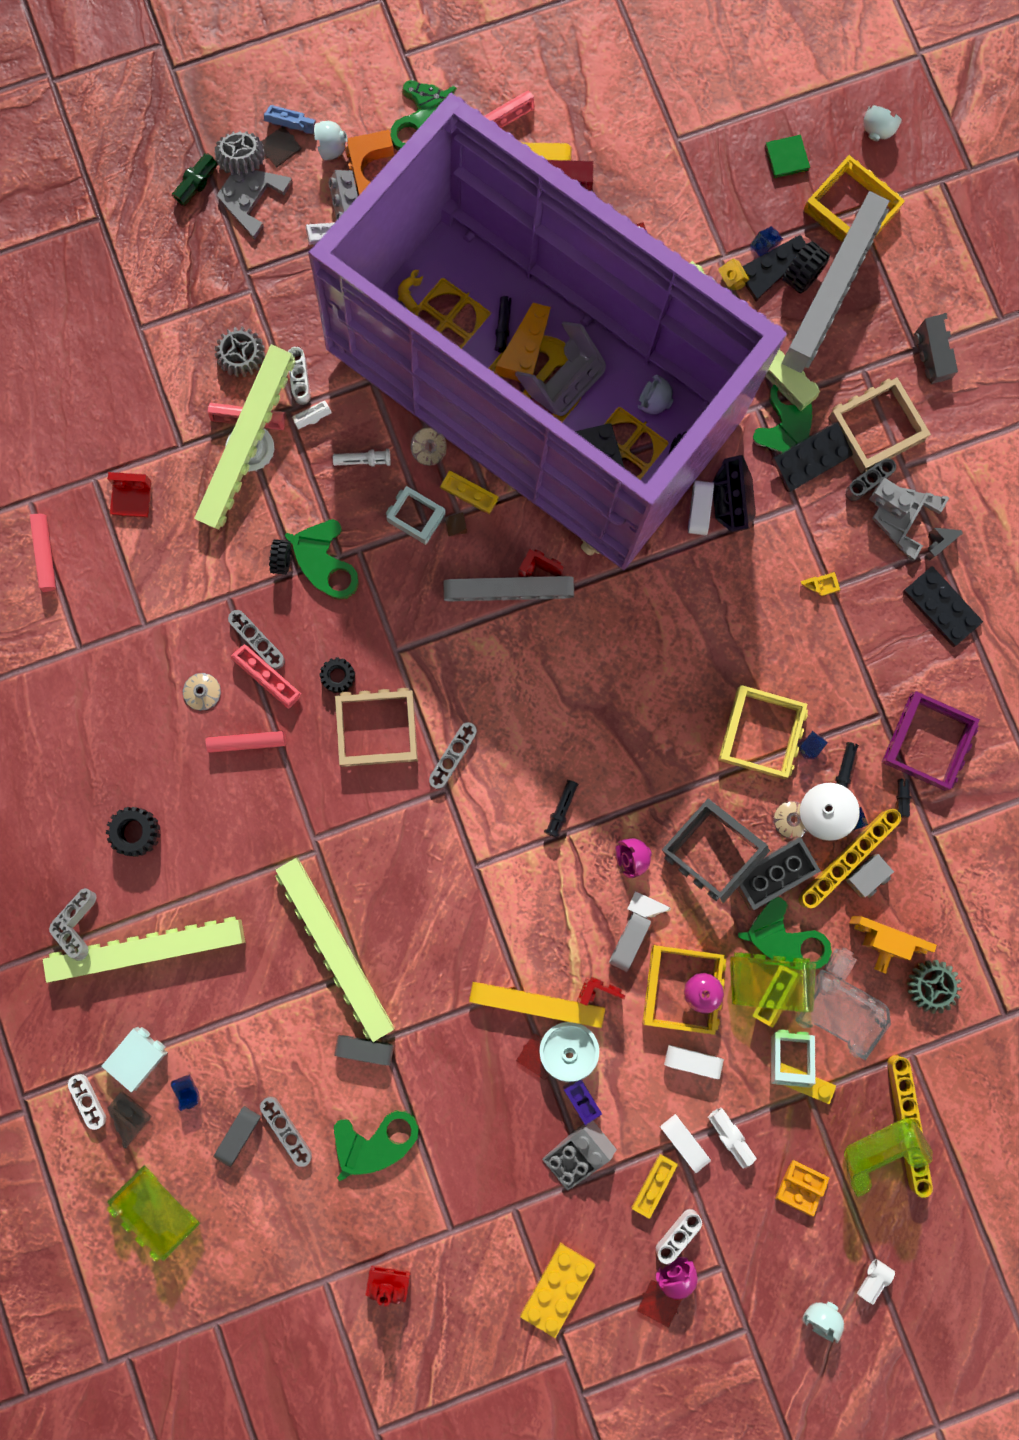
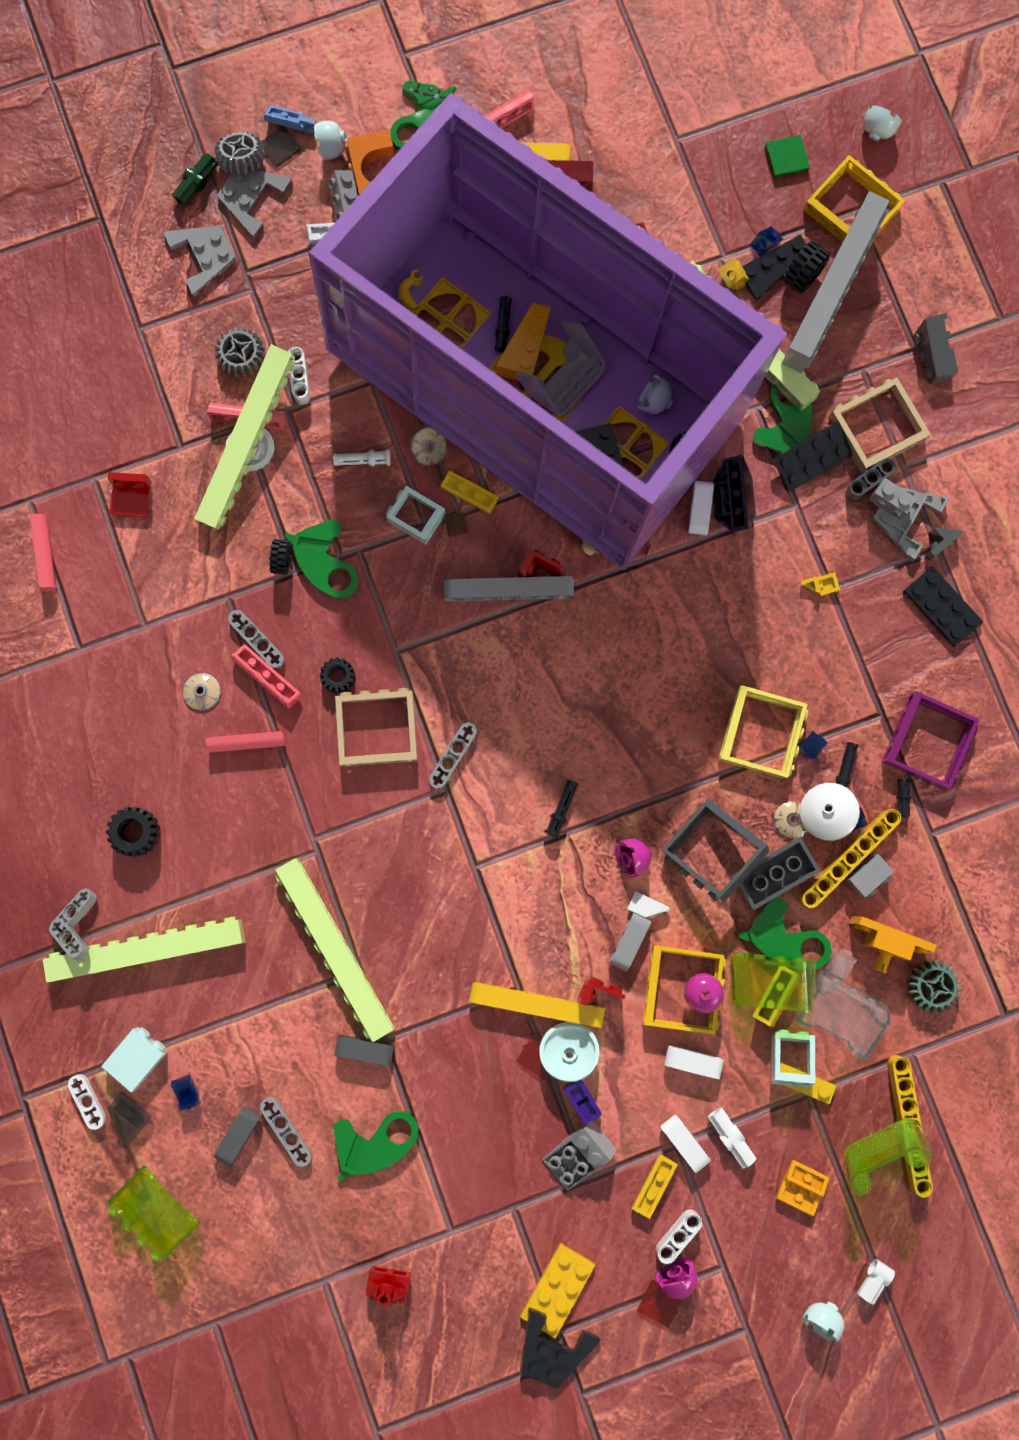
white plate [292,401,332,429] -> none
none -> light grey wing [163,225,236,297]
none -> black wing [520,1307,600,1389]

